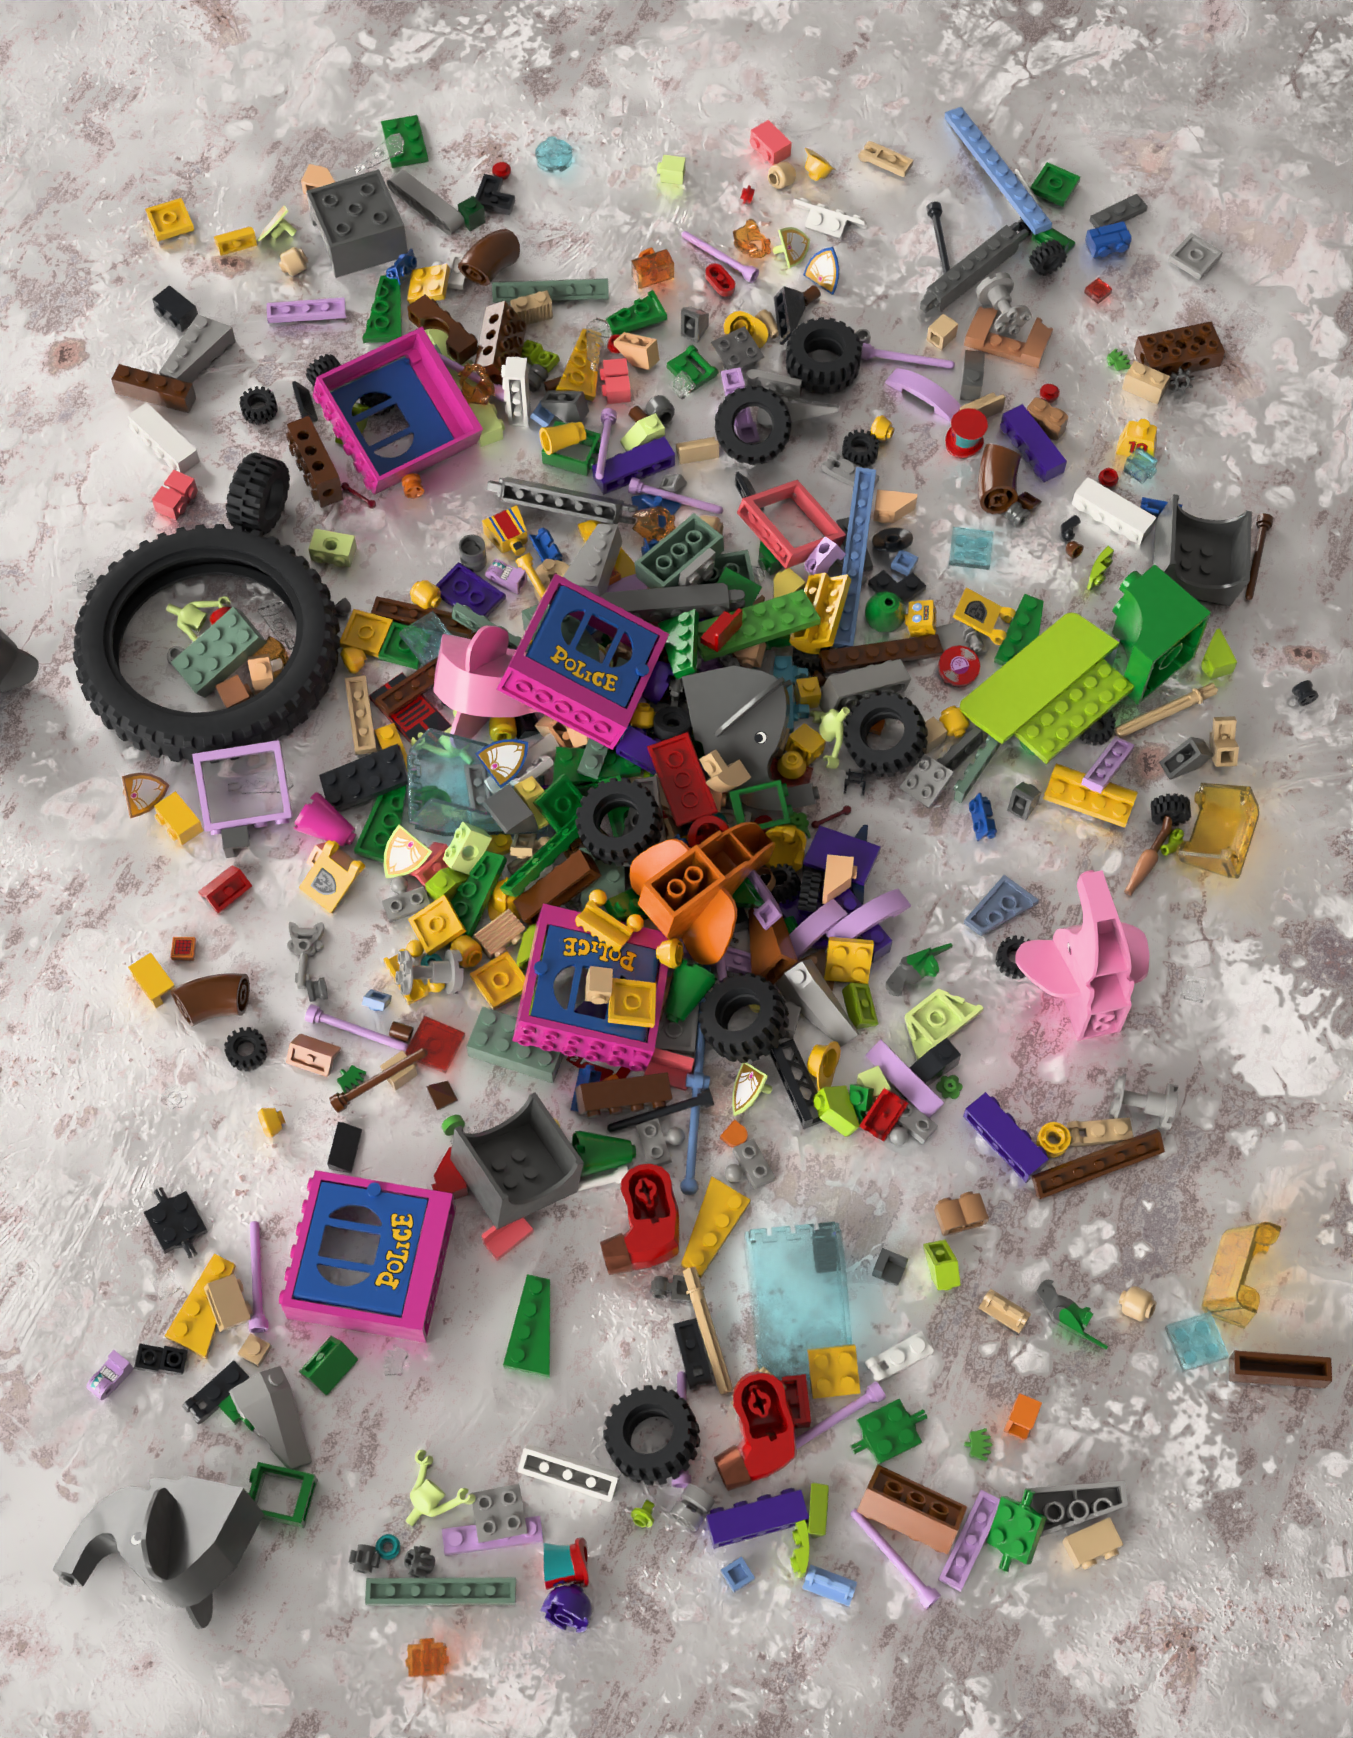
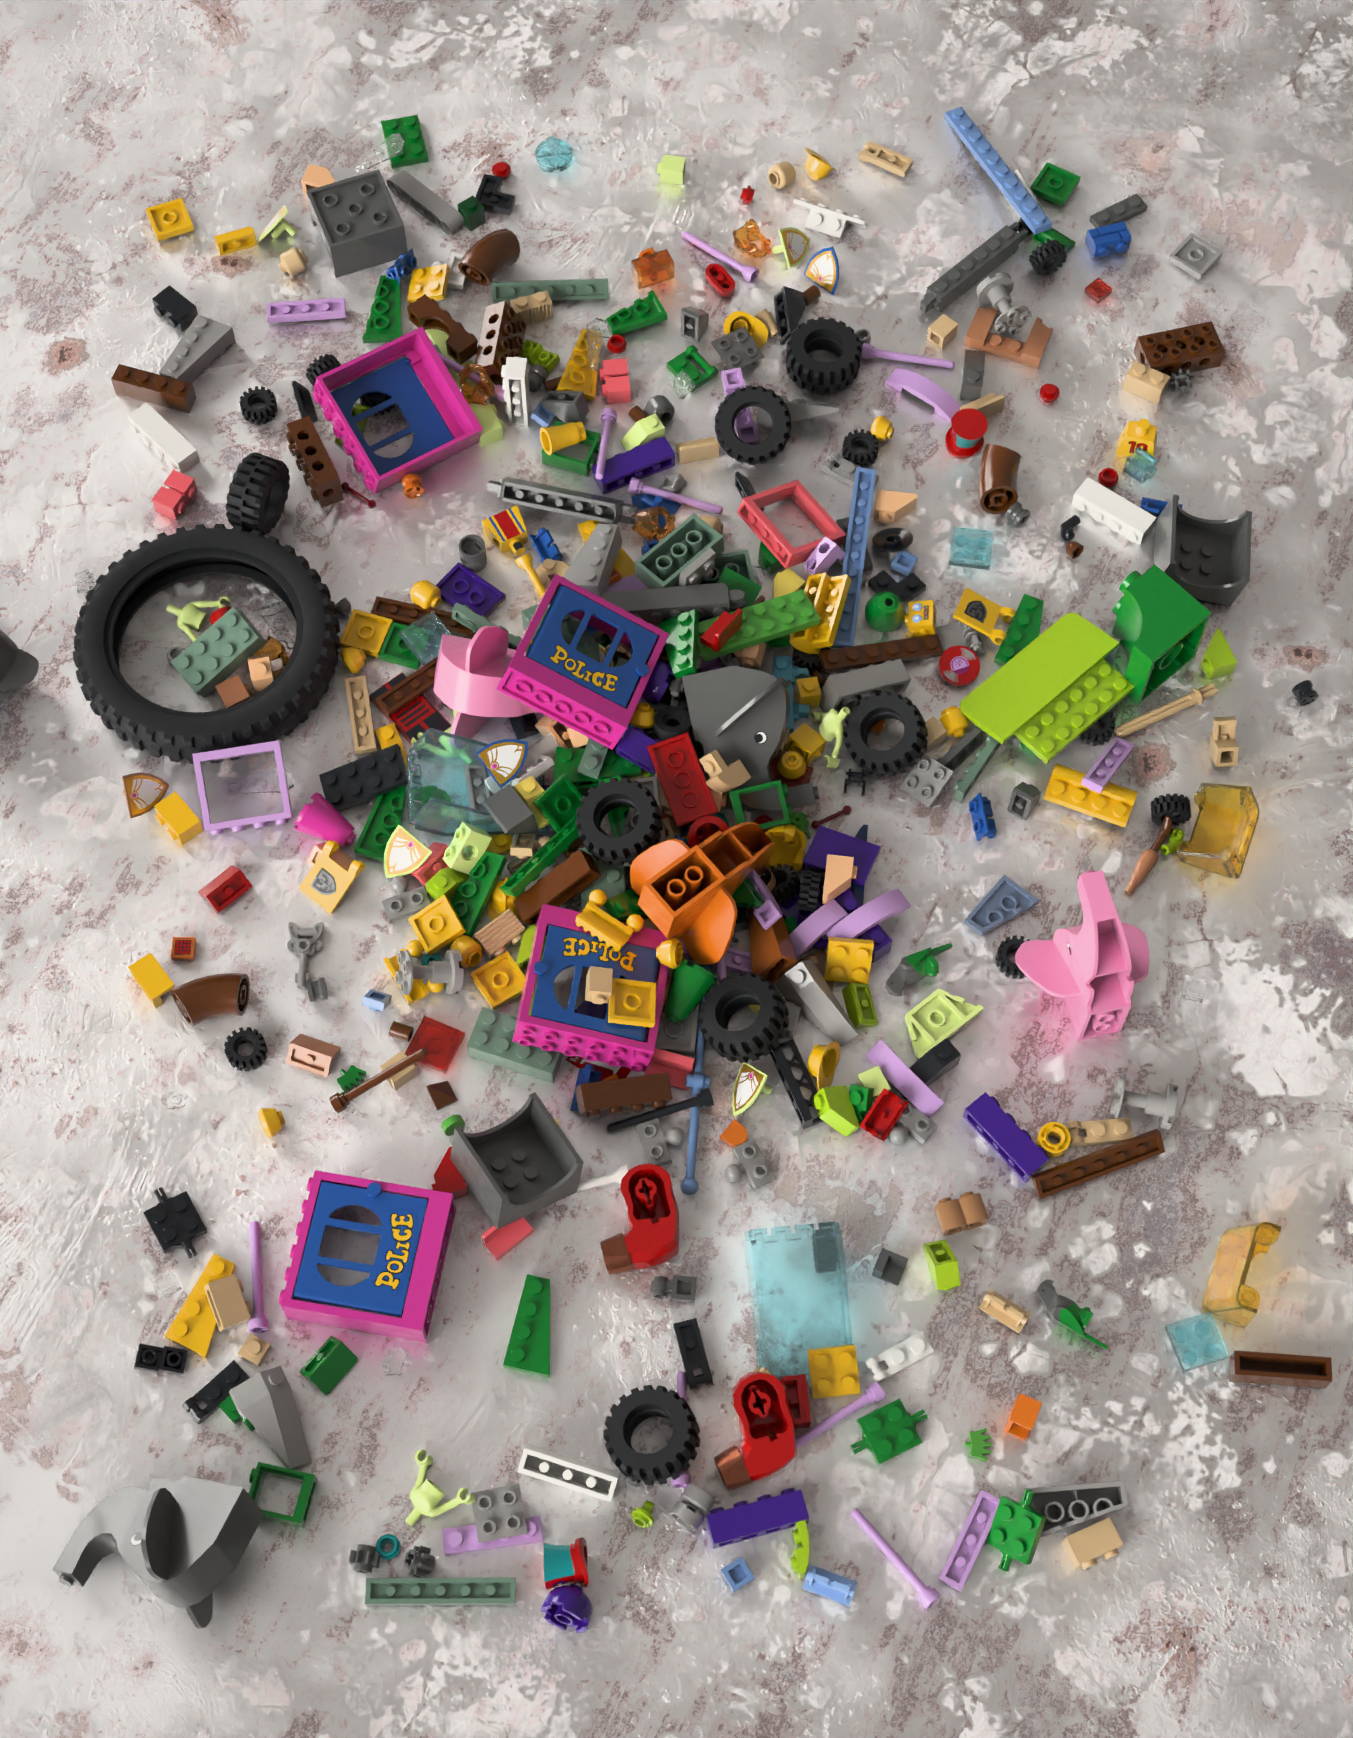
lavender leg [86,1350,134,1400] -> none
dark grey panel [221,825,250,858] -> none
lavender piece [305,1004,409,1051] -> none
yellowish green brick [309,529,357,567] -> none
black slope [327,1121,362,1173] -> none
clear orange head [405,1638,449,1678] -> none
lavender leg [485,559,527,594] -> none
yellow head [489,717,517,742] -> none
green cone [571,1131,636,1177] -> none
light nougat slope [614,332,660,370] -> none
yellow wing [681,1176,751,1278] -> none
tan axle [682,1267,733,1394] -> none
light grey plate [746,369,802,398] -> none
coral brick [750,120,792,165] -> none
lime slope [808,1483,829,1539] -> none
dark orange slope [857,1464,968,1555] -> none
black piece [926,202,950,275] -> none
bright green plant [936,1075,963,1099] -> none
dark purple brick [1000,404,1067,482] -> none
reddish brown slope [1017,492,1042,510] -> none
medium nougat brick [1027,397,1068,440] -> none
lime slope [1087,546,1114,590] -> none
bright green piece [1107,348,1131,371] -> none
tan head [1119,1286,1157,1321] -> none
dark grey slope [1159,737,1213,780] -> none
reddish brown piece [1245,513,1274,600] -> none

